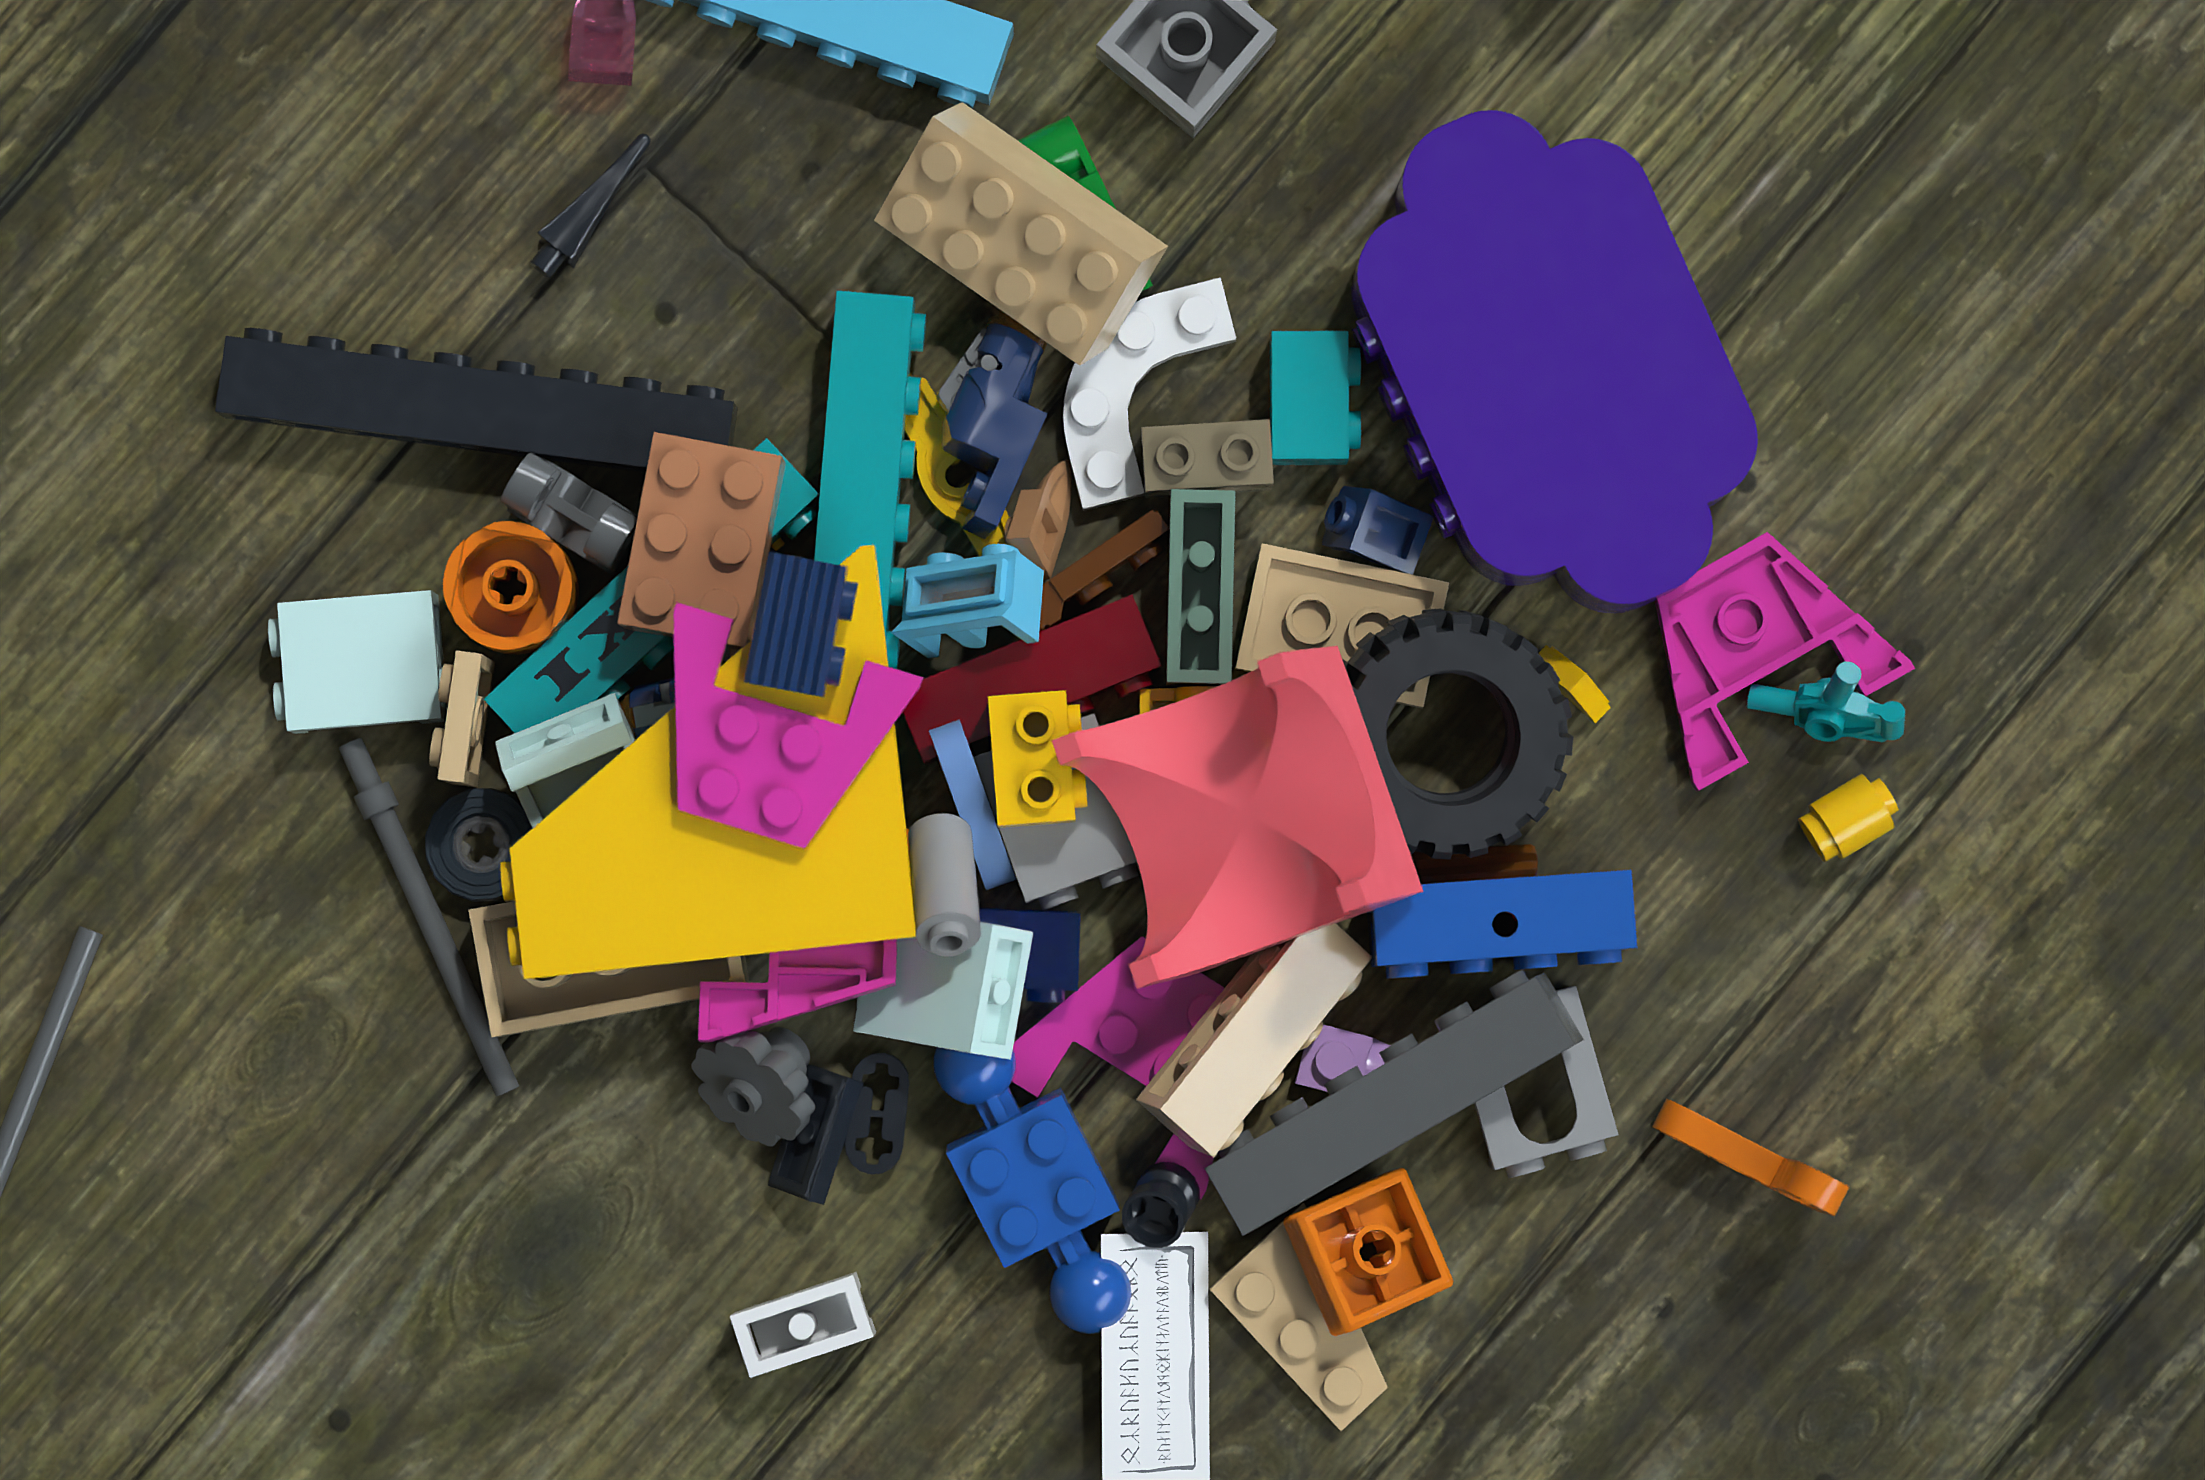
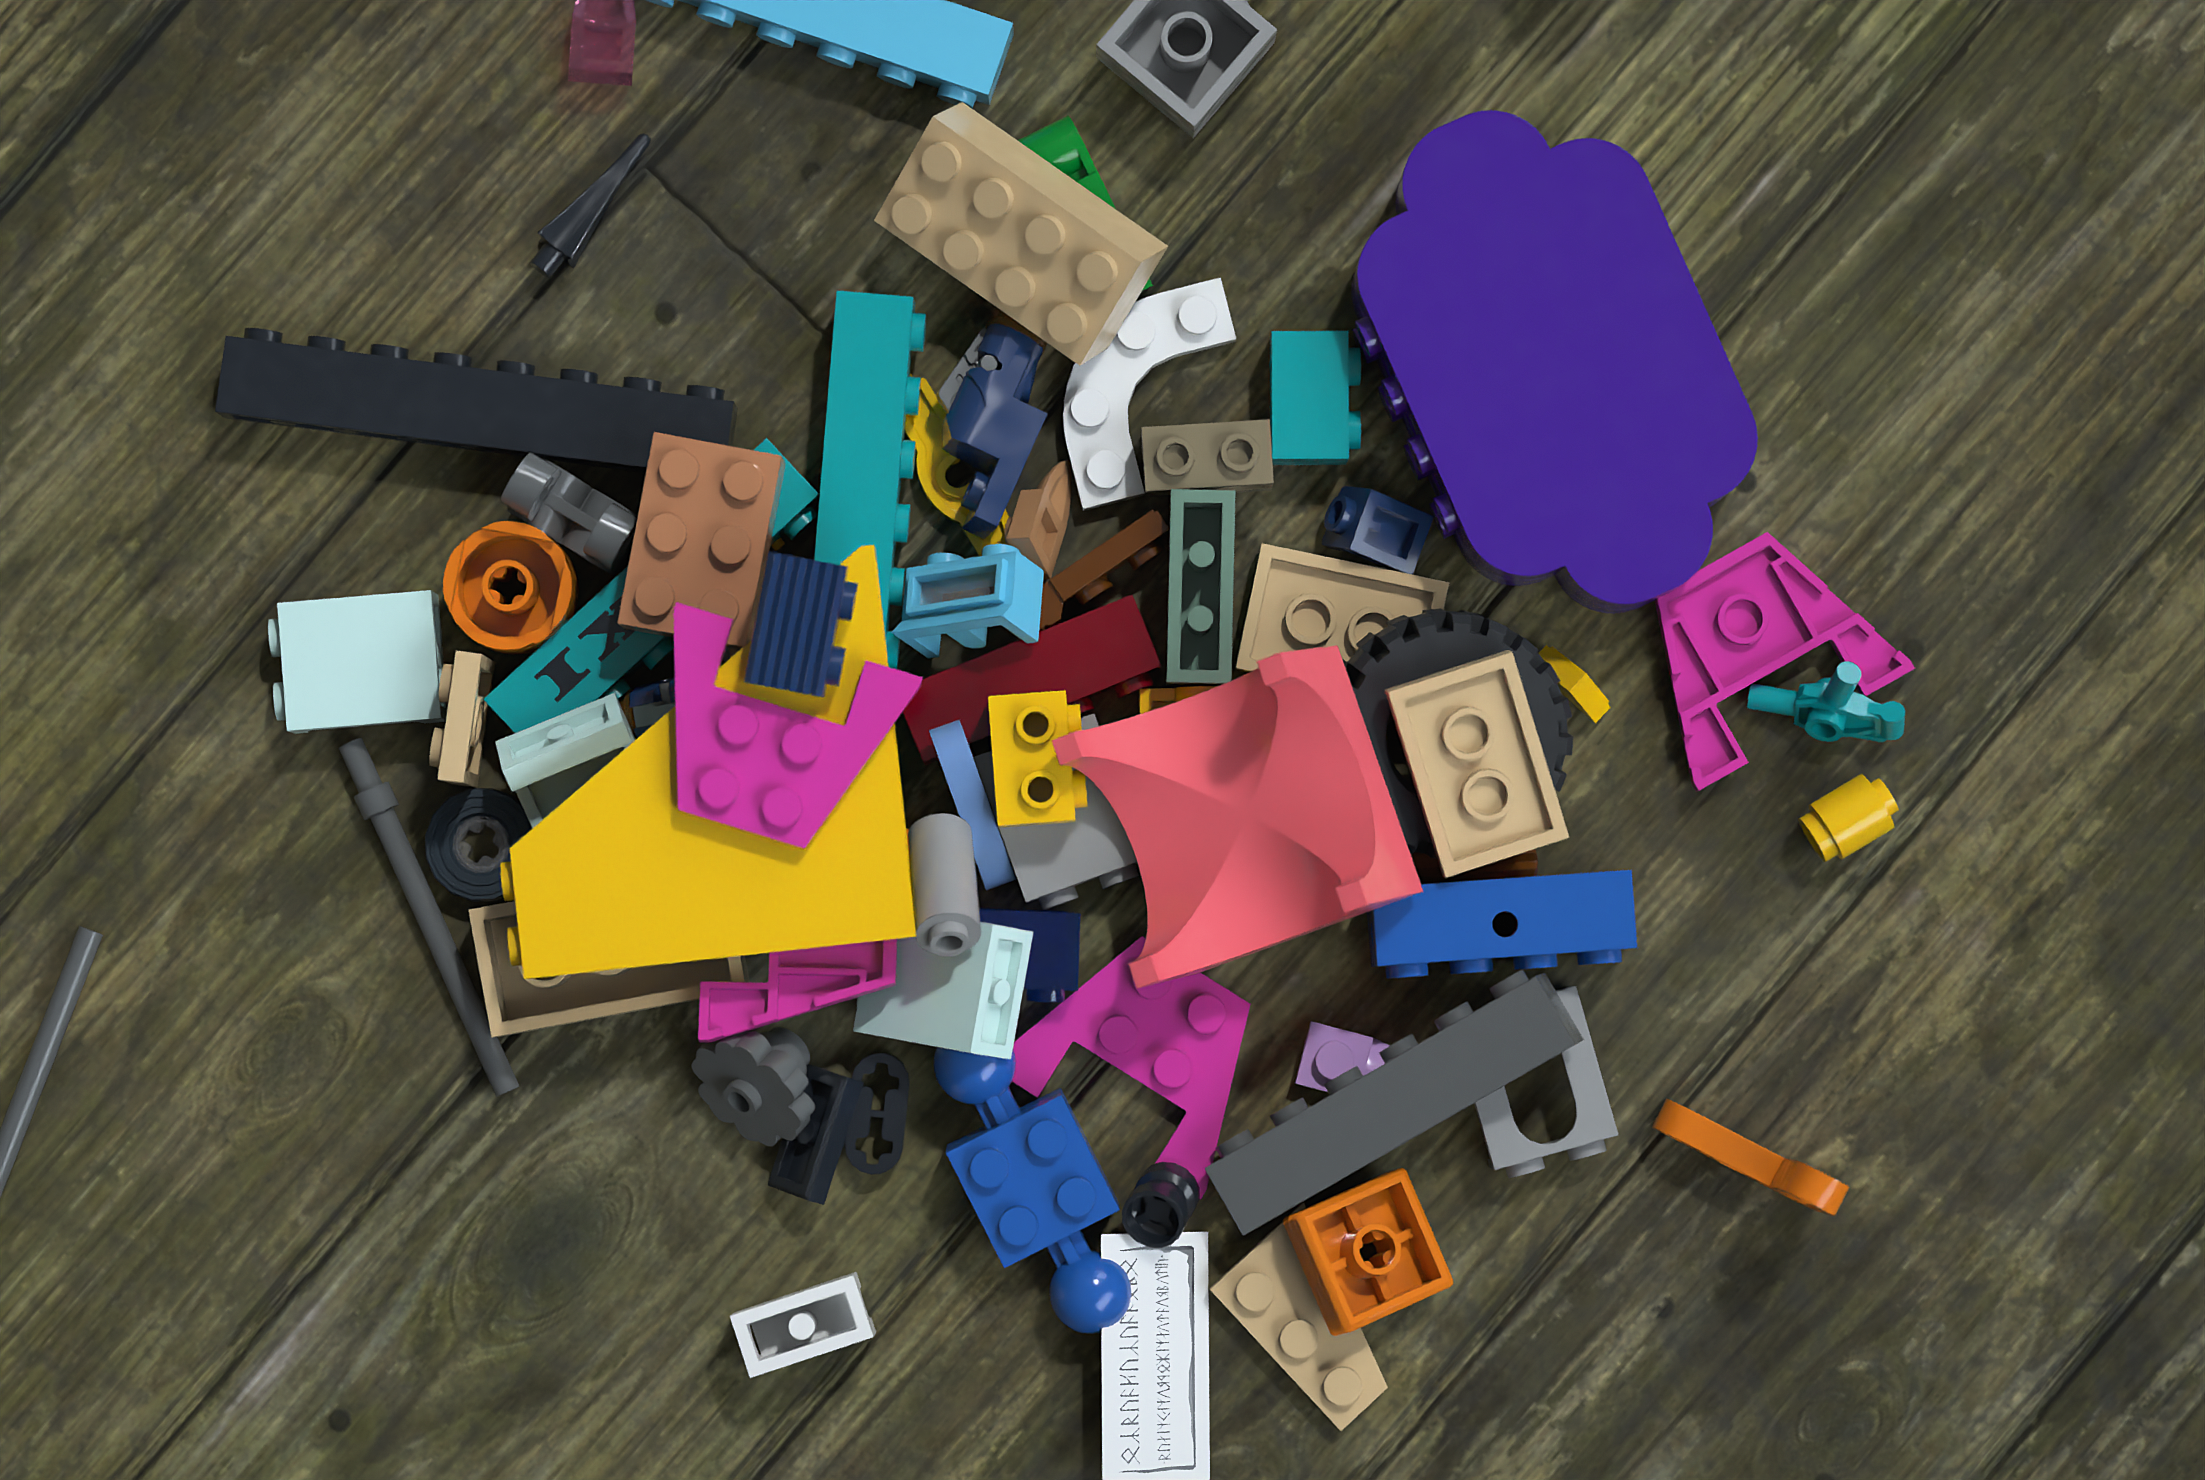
tan brick [1136,923,1372,1157] -> none
none -> tan plate [1385,650,1569,878]

